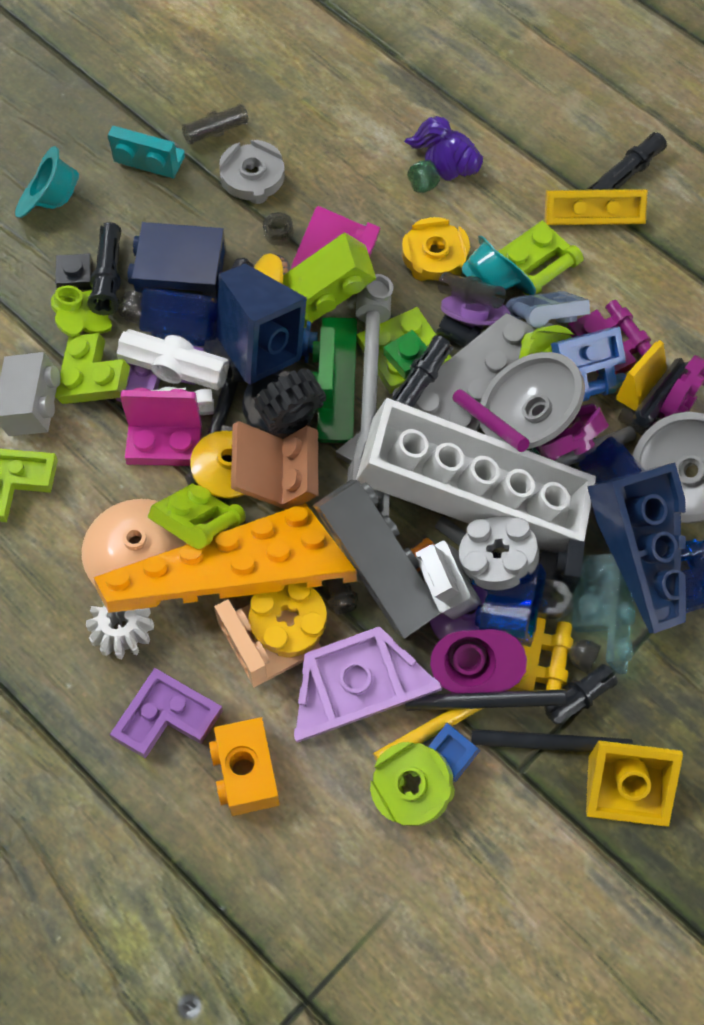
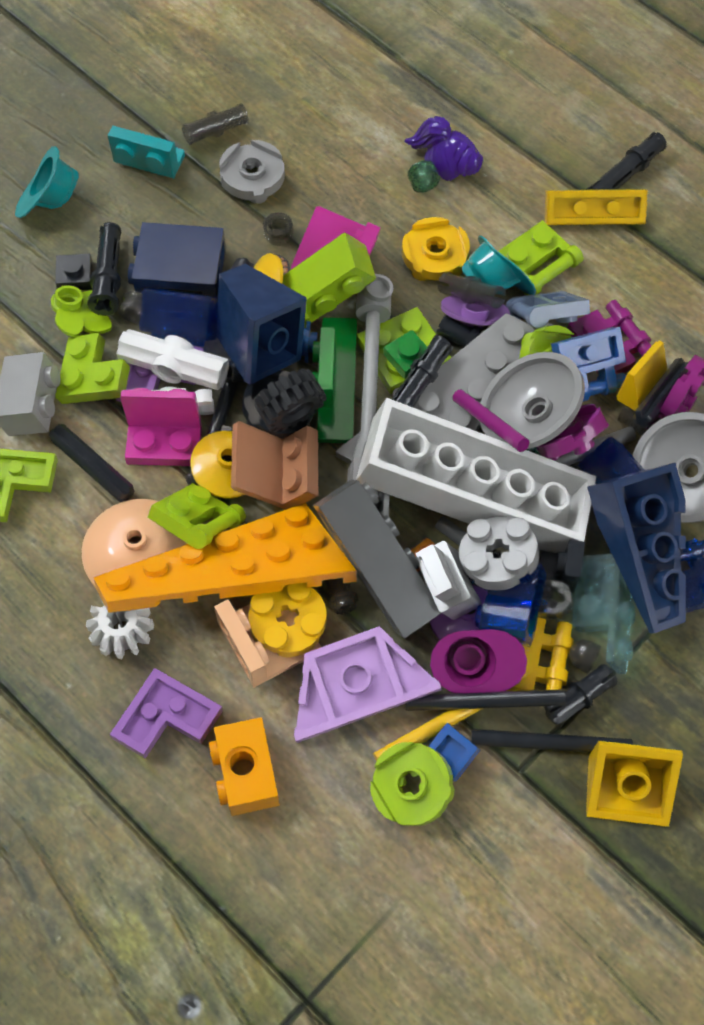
none -> black axle [49,424,135,502]

